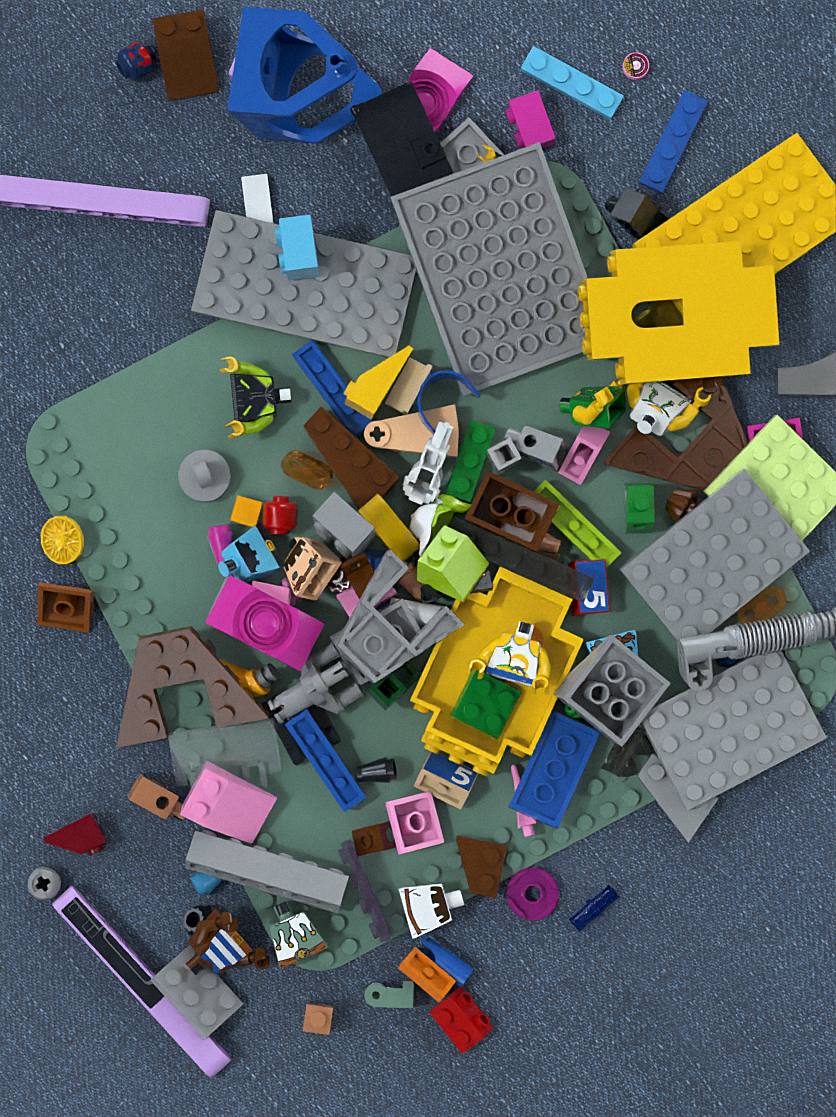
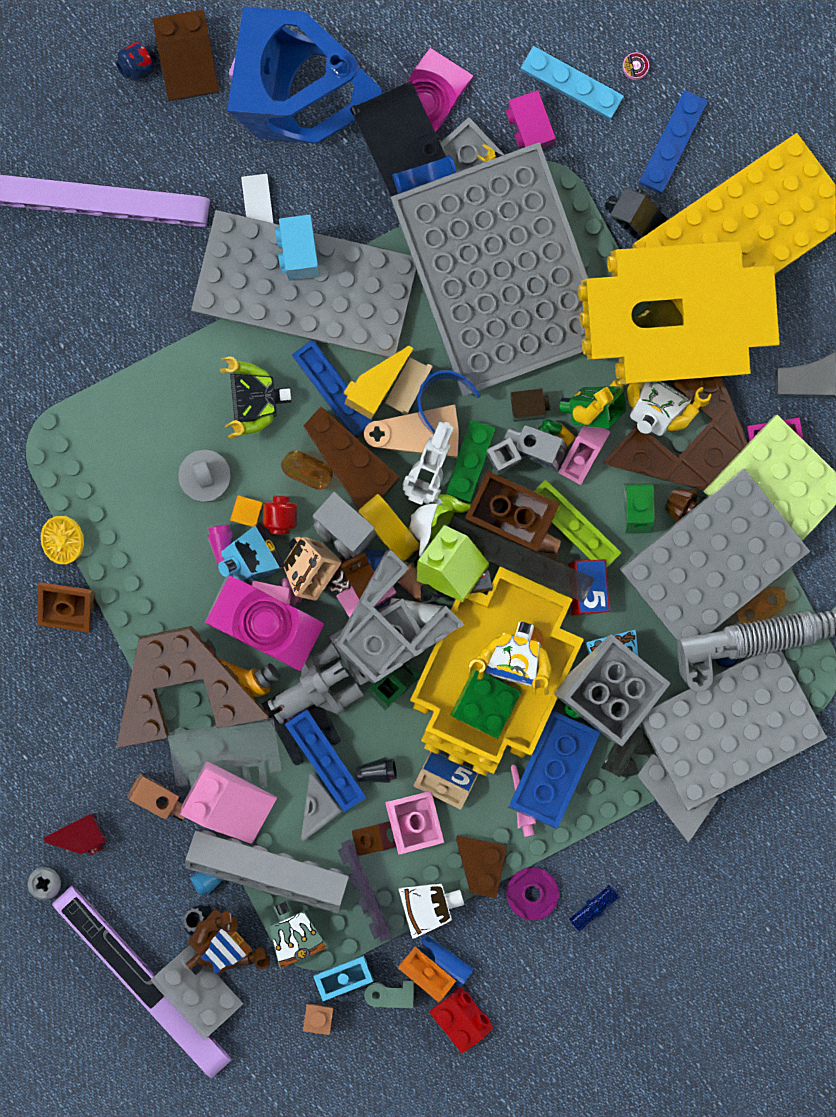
none -> light grey tile [301,772,342,841]
none -> medium azure brick [313,955,374,1001]
none -> blue piece [392,156,456,194]
none -> dark brown brick [510,388,550,422]
none -> arm [538,419,576,447]

